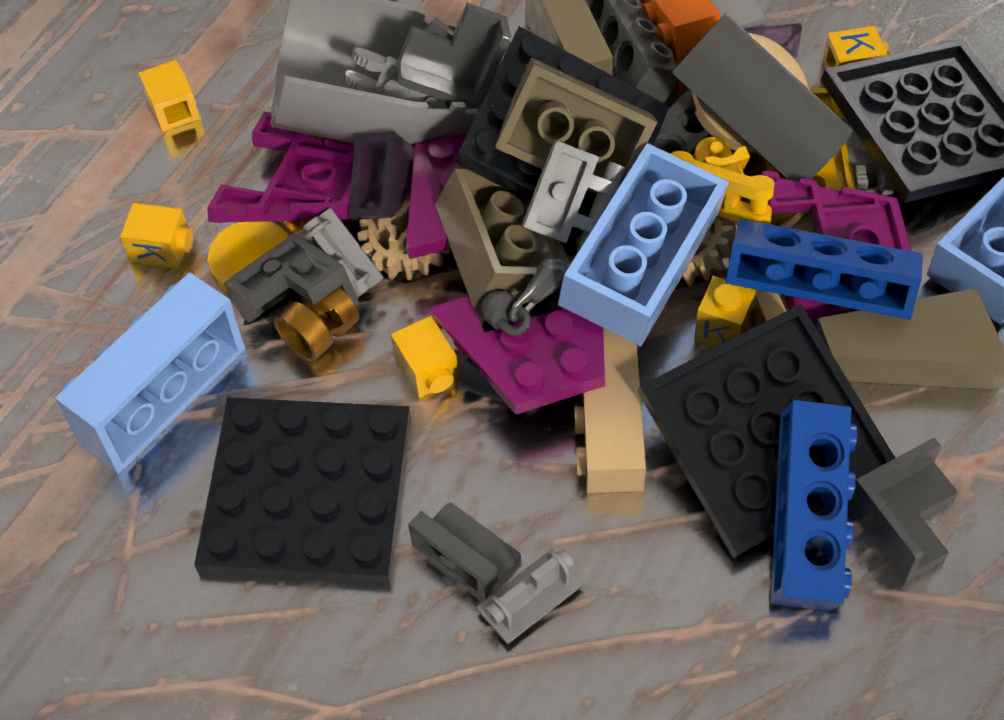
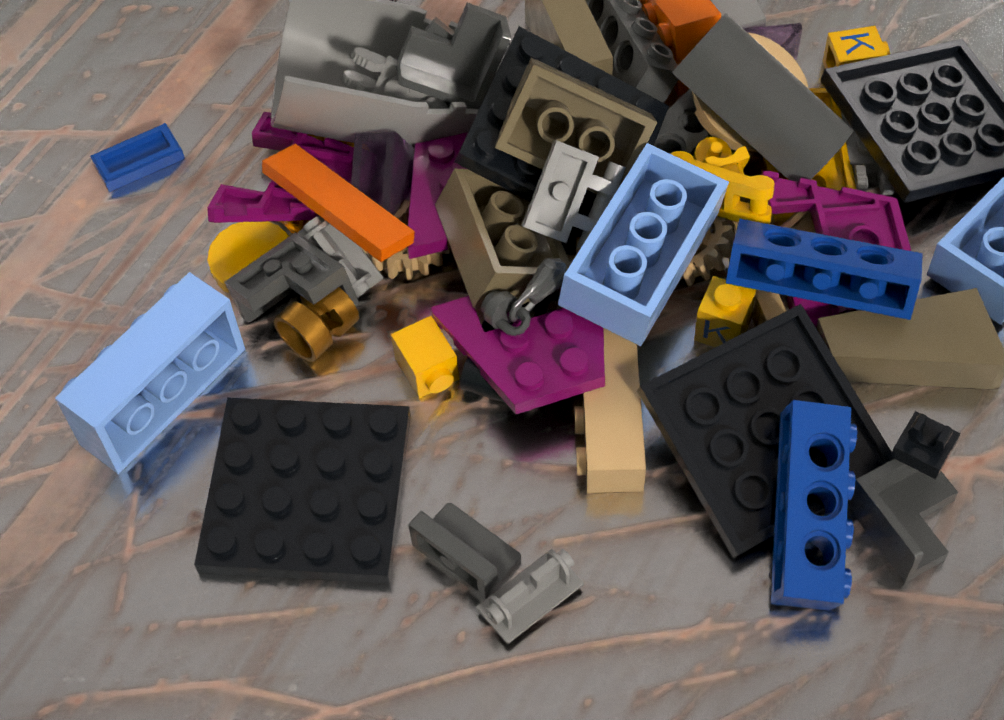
yellow brick [120,203,193,269] -> none
yellow brick [138,59,200,133] -> none
none -> blue tile [90,123,185,192]
none -> orange tile [262,143,415,262]
none -> black tile [891,411,961,480]

